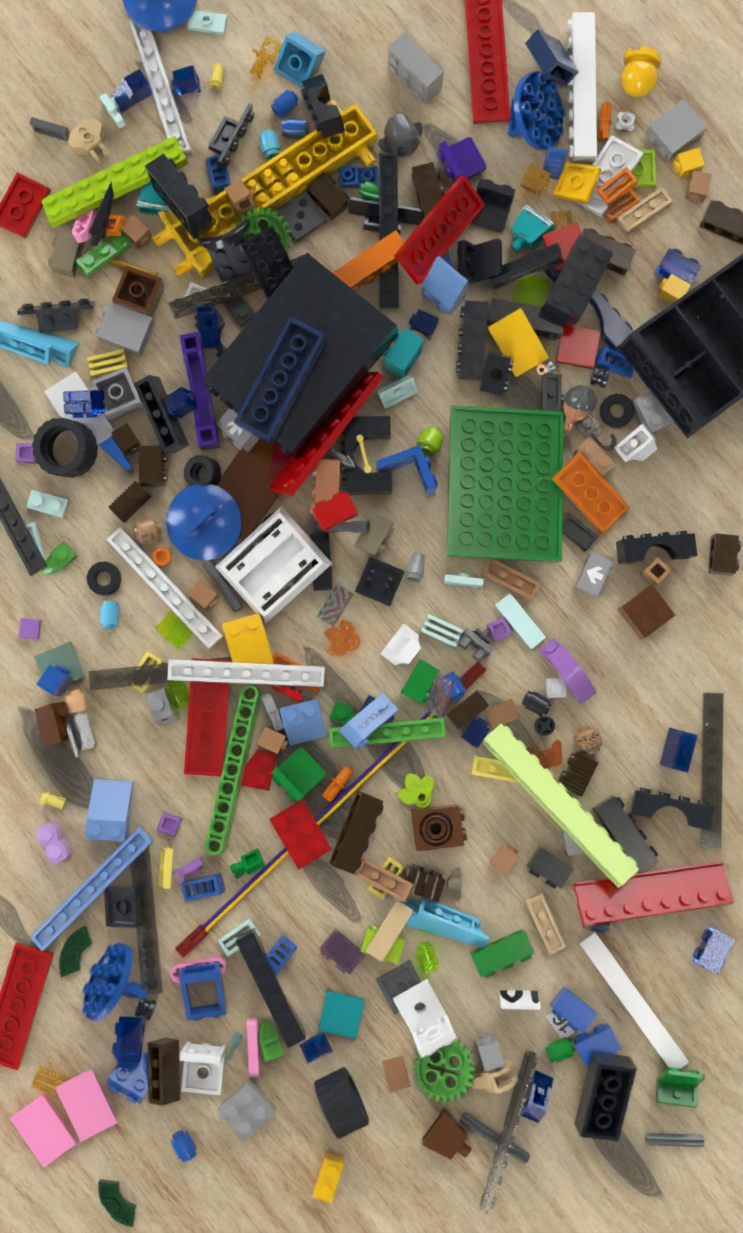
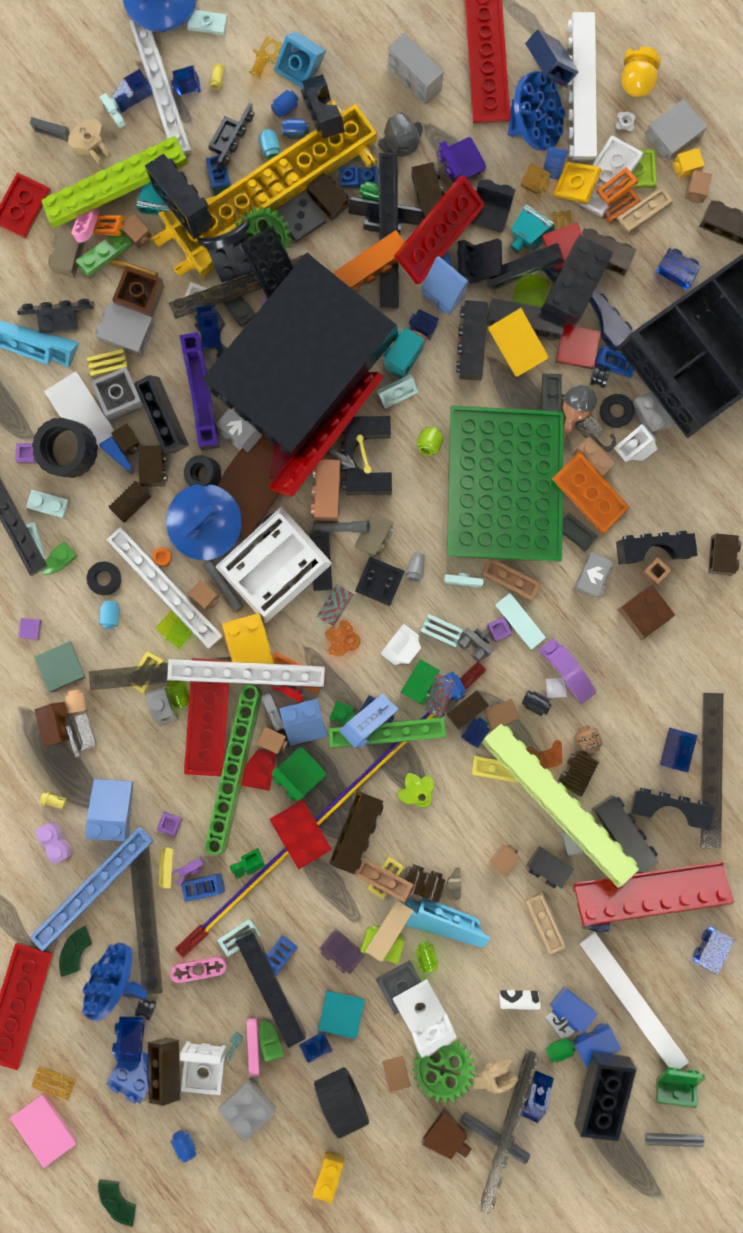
blue brick [36,664,74,696] -> none
bright pink tile [55,1068,118,1142] -> none
clear blue brick [63,390,105,418] -> none
black bar [89,182,114,246] -> none
black plate [104,886,141,928] -> none
medium nougat head [133,518,162,544] -> none
clear blue brick [164,387,198,418] -> none
blue window [179,962,227,1021] -> none
medium nougat brick [224,179,256,216] -> none
dark blue brick [234,317,327,444] -> none
red brick [312,491,358,532] -> none
orange axle [322,765,354,802] -> none
blue bracket [376,445,438,497] -> none
reddish brown brick [411,804,467,851] -> none
green brick [470,929,535,978] -> none
light grey brick [475,1032,505,1072] -> none
black brick [480,351,514,396] -> none
black wheel [534,716,555,736] -> none
arm [536,362,556,375] -> none
orange axle [597,102,612,142] -> none
yellow brick [658,274,691,303] -> none

